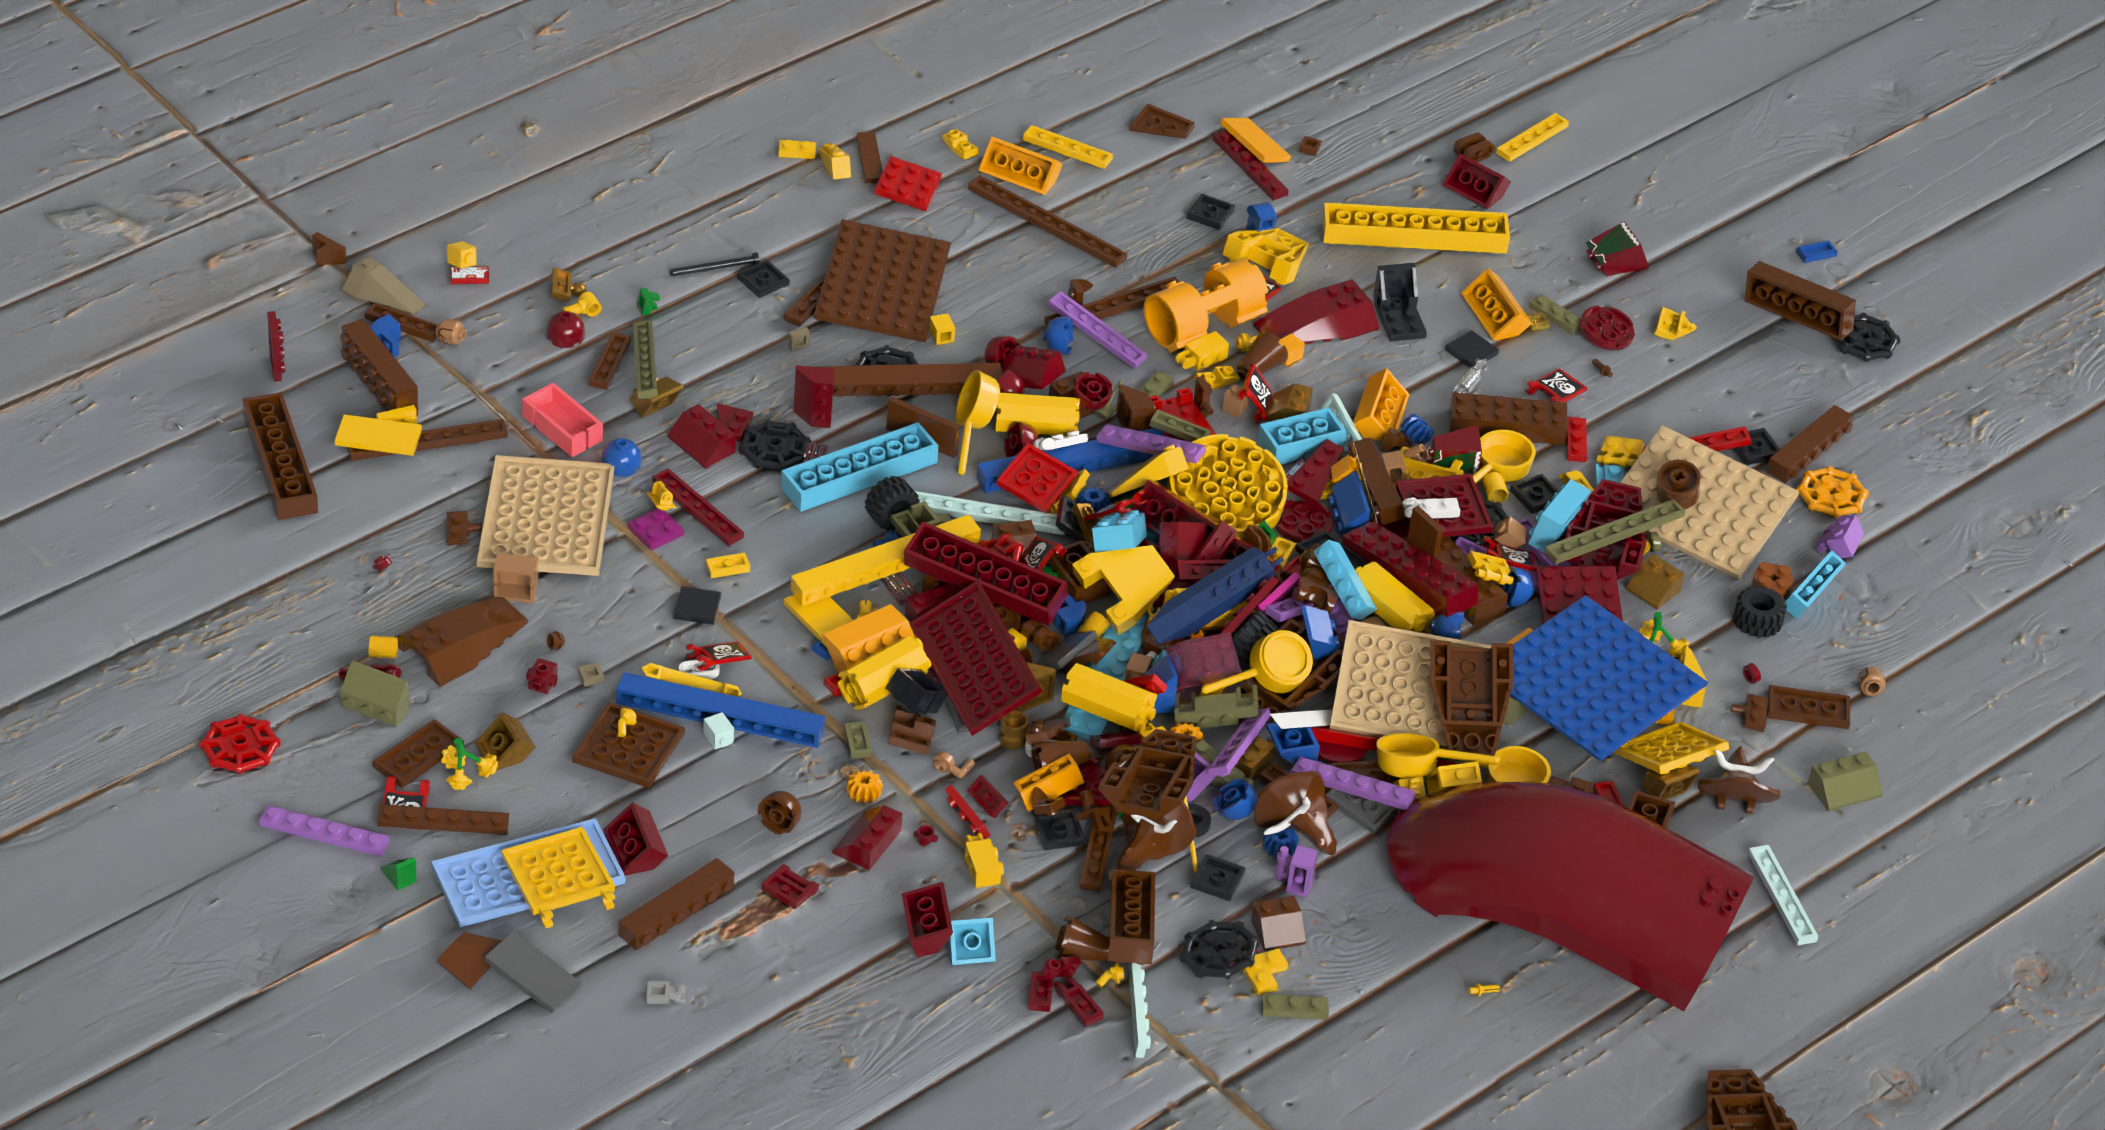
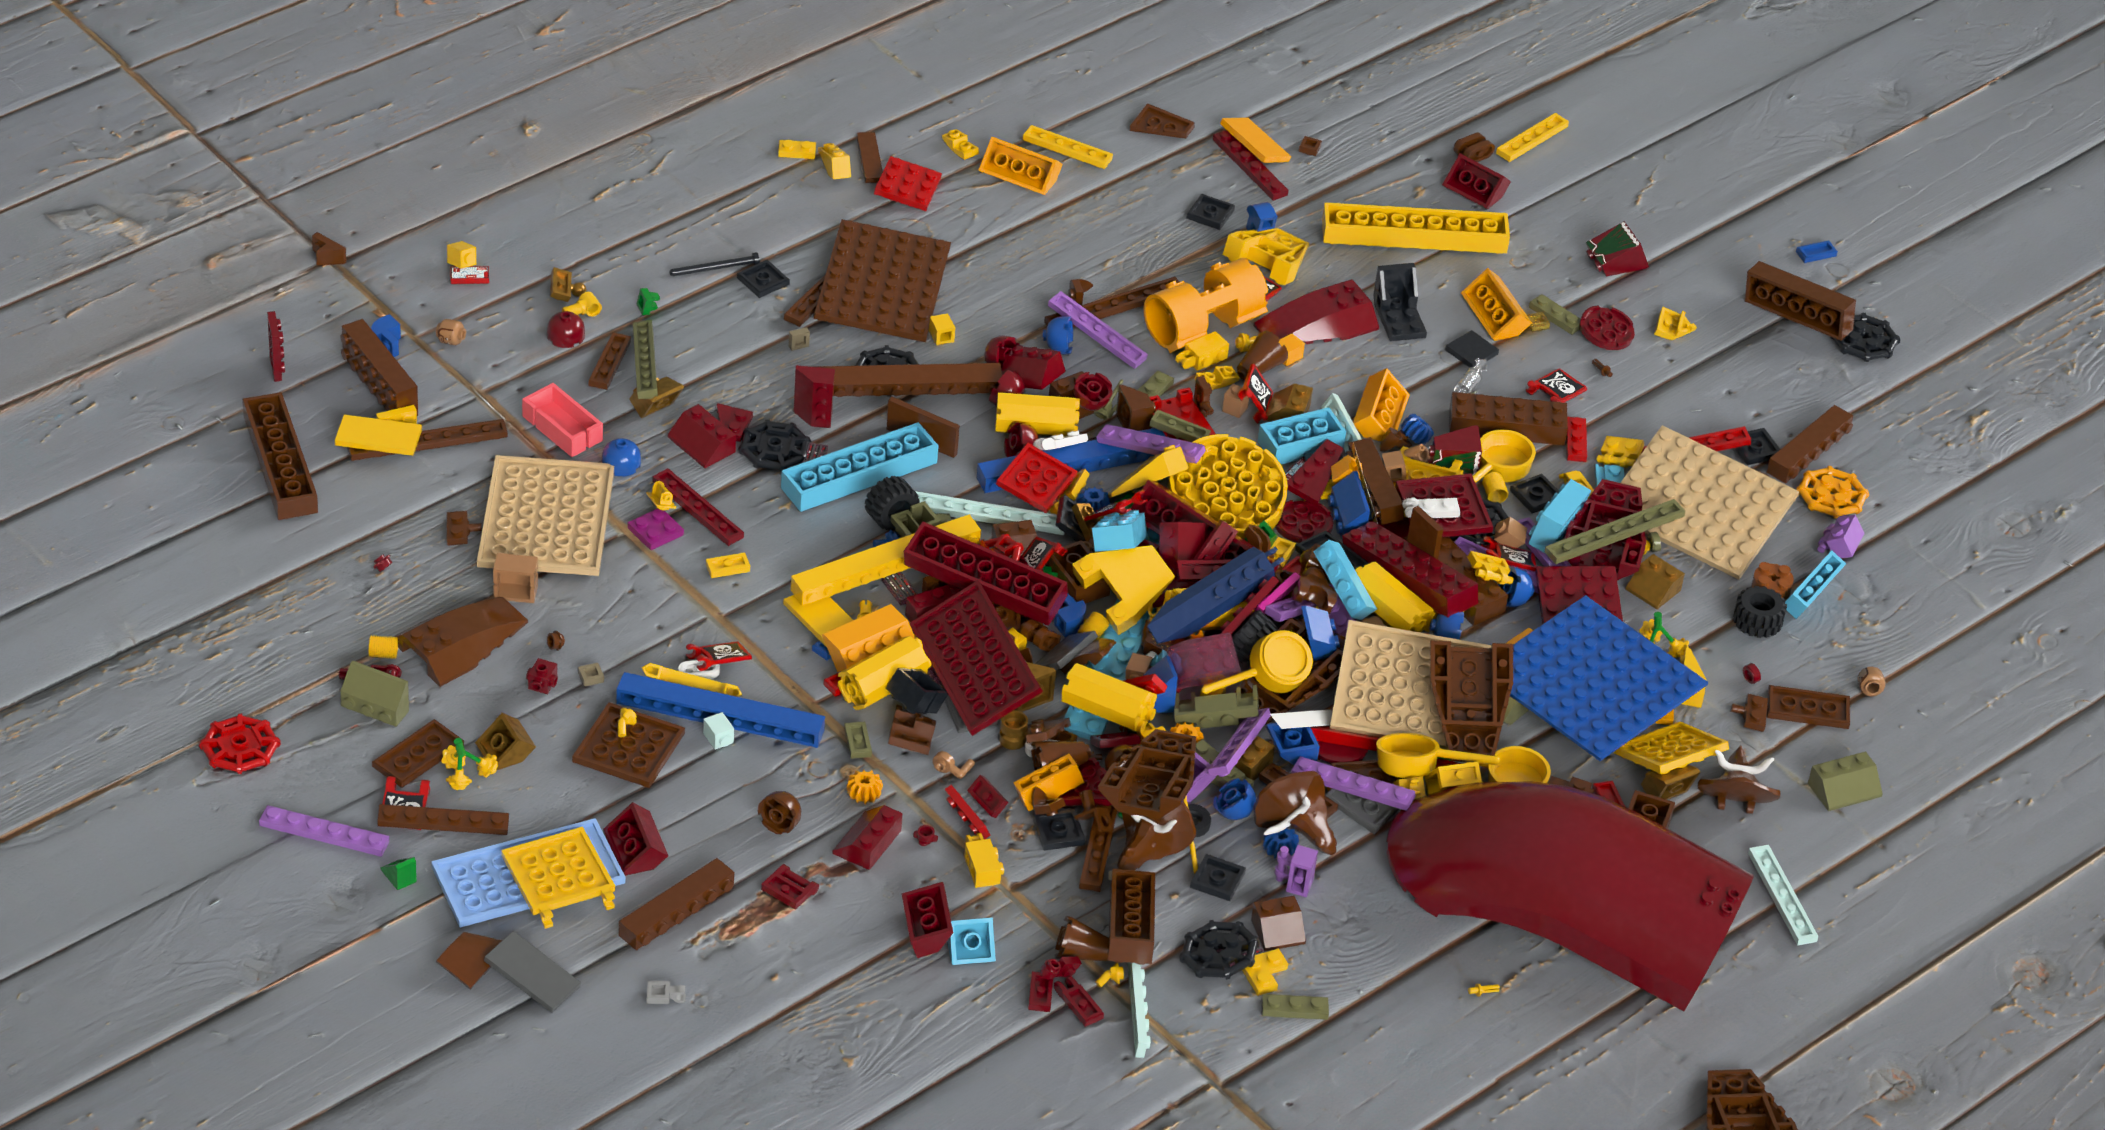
dark tan wedge [342,256,425,316] -> none
reddish brown tile [365,303,437,342] -> none
black tile [673,586,721,625] -> none
yellow piece [955,370,1000,475] -> none
reddish brown plate [968,175,1127,268] -> none
reddish brown wheel [1657,459,1701,509] -> none

